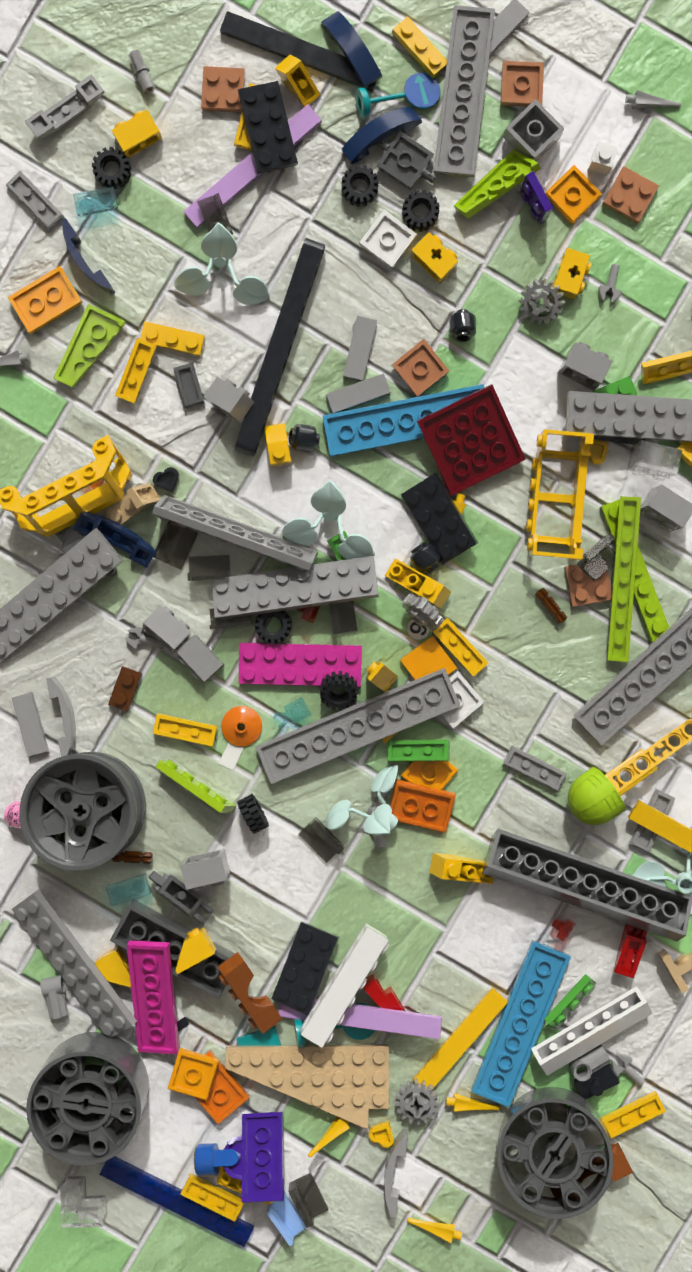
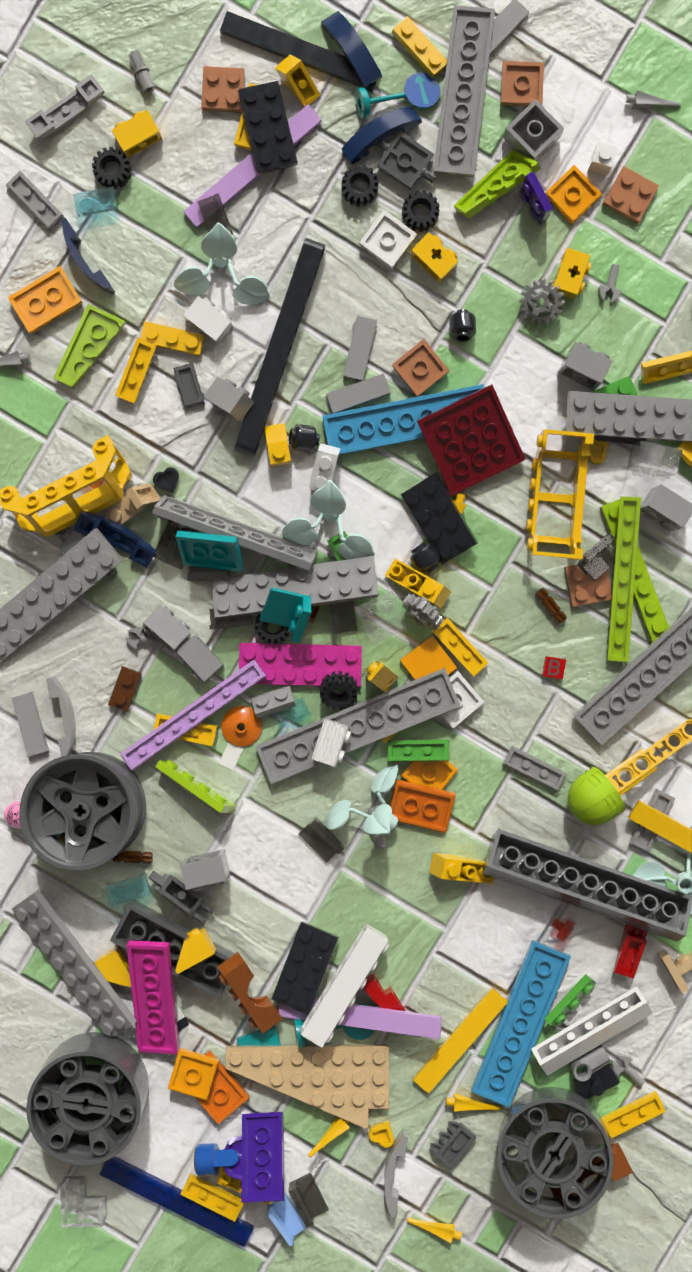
light grey piece [40,975,68,1019] -> none
black tyre [237,794,269,834] -> none
light grey gear [395,1079,440,1125] -> none
white sticker [407,620,430,640] -> none
none -> lavender tile [120,659,266,771]
none -> teal plate [175,531,244,572]
none -> white brick [183,296,233,345]
none -> light grey plate [251,685,296,718]
none -> teal bracket [260,588,311,643]
none -> white brick [309,444,341,491]
none -> white brick [311,719,351,767]
none -> clear bracket [355,591,408,645]
none -> dark grey plate [430,1121,477,1169]
none -> red tile [542,656,566,679]

